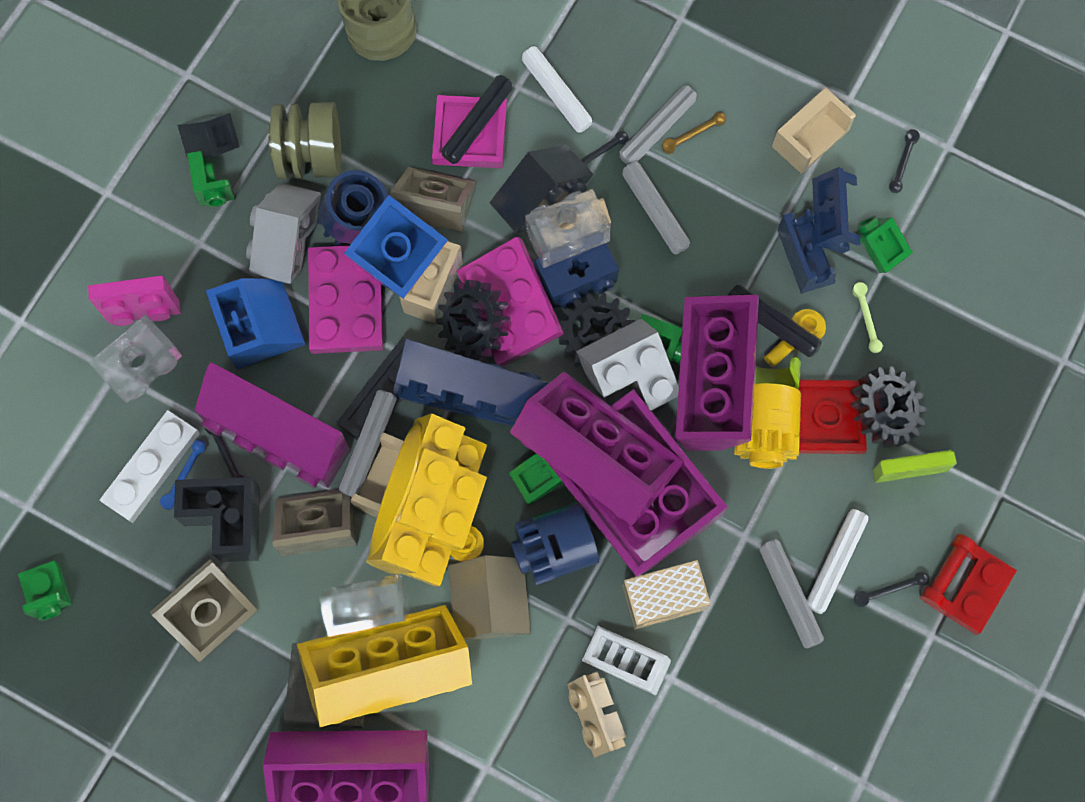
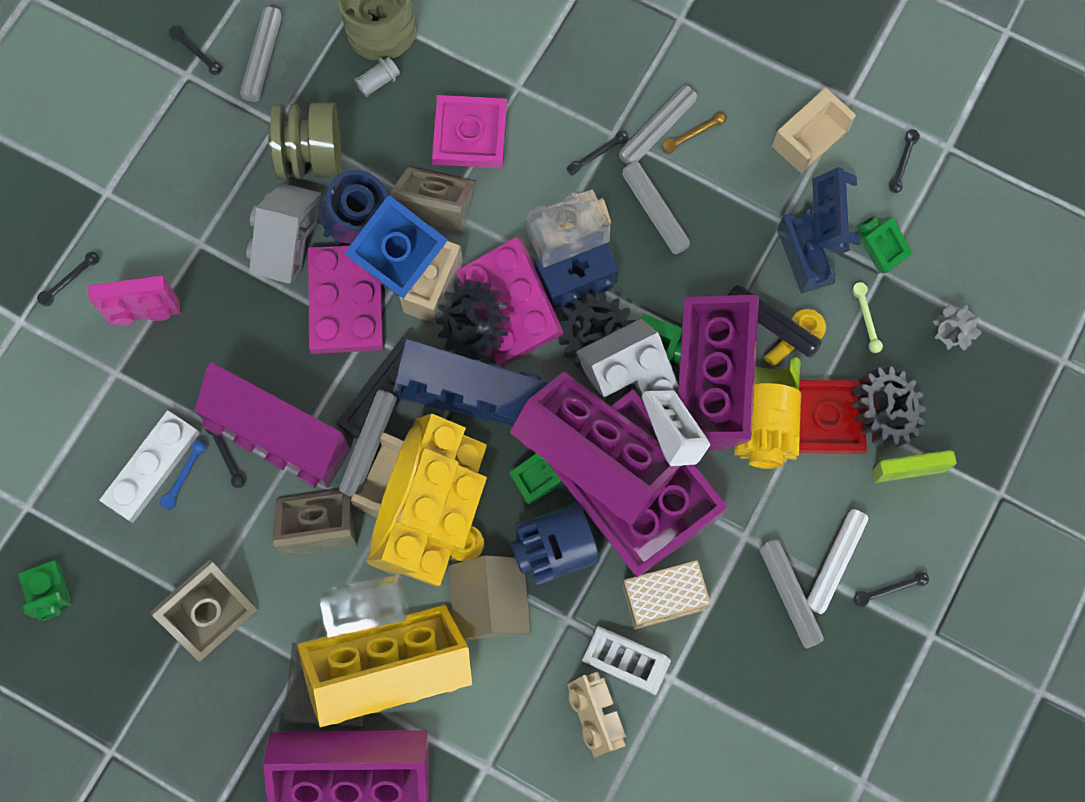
clear brick [88,314,182,403] -> none
black brick [174,477,260,562] -> none
black panel [177,113,240,158] -> none
green bracket [187,151,235,207] -> none
blue slope [206,278,306,369] -> none
black axle [441,75,513,164] -> none
black brick [489,144,594,234] -> none
white axle [522,46,592,133] -> none
red plate [920,534,1017,635] -> none
none -> black hinge [37,252,99,307]
none -> black hinge [169,26,222,75]
none -> light grey axle [240,6,282,103]
none -> light grey pin [354,57,400,98]
none -> white slope [642,390,710,466]
none -> light grey gear [933,304,982,350]

